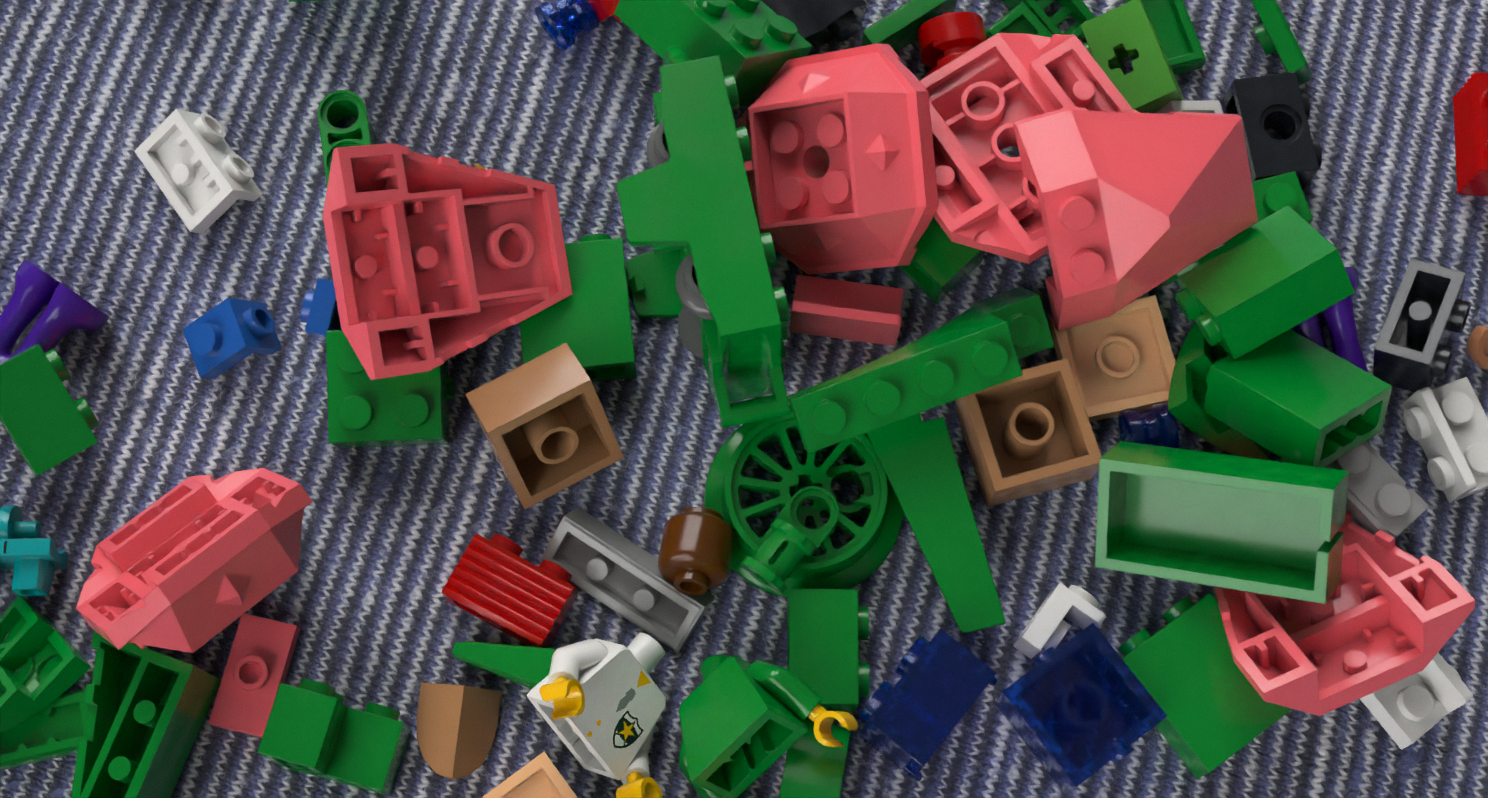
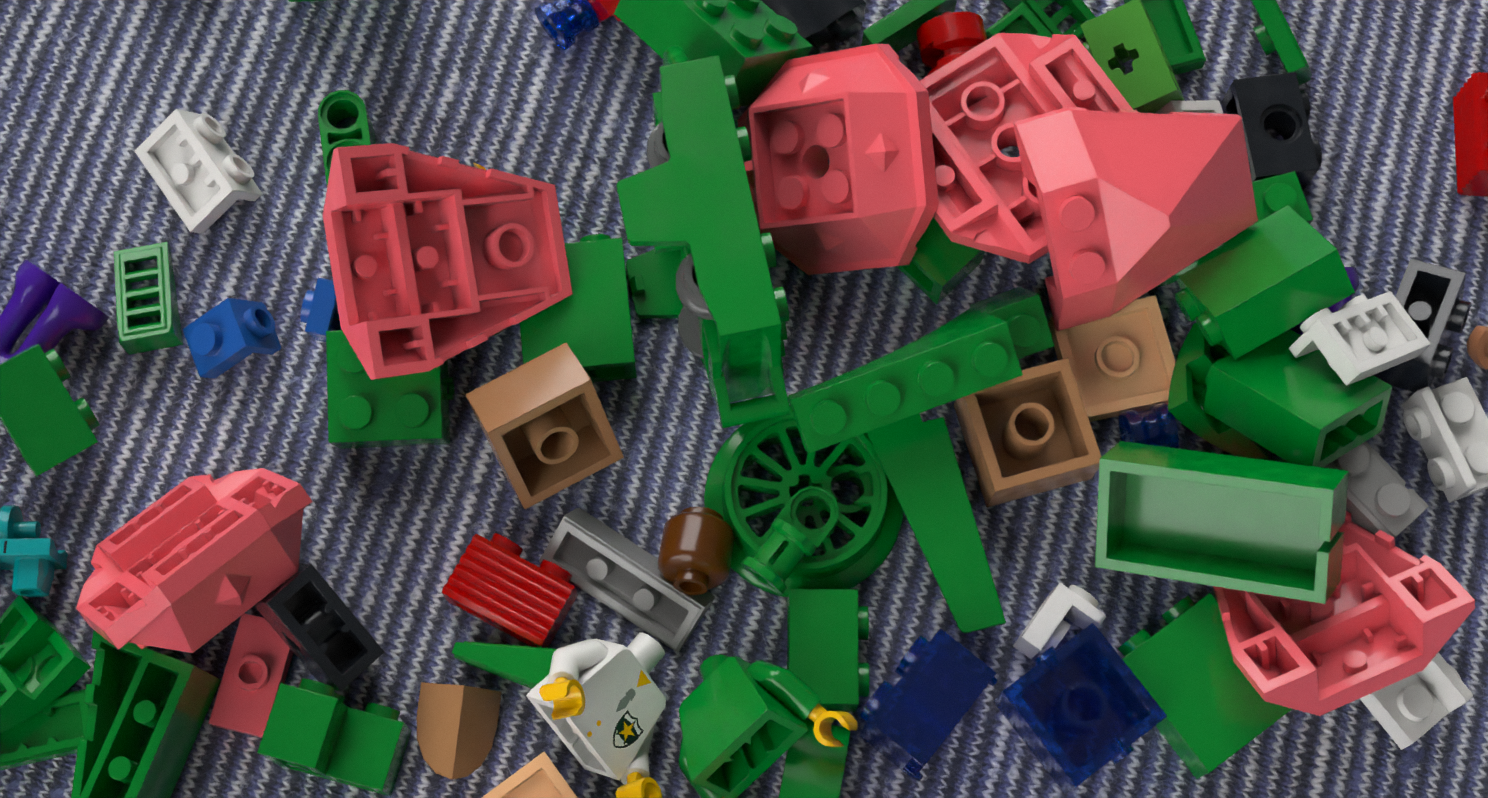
coral panel [789,274,904,346] -> none
none -> green slope [114,242,183,355]
none -> black brick [254,563,384,691]
none -> white bracket [1289,291,1431,386]

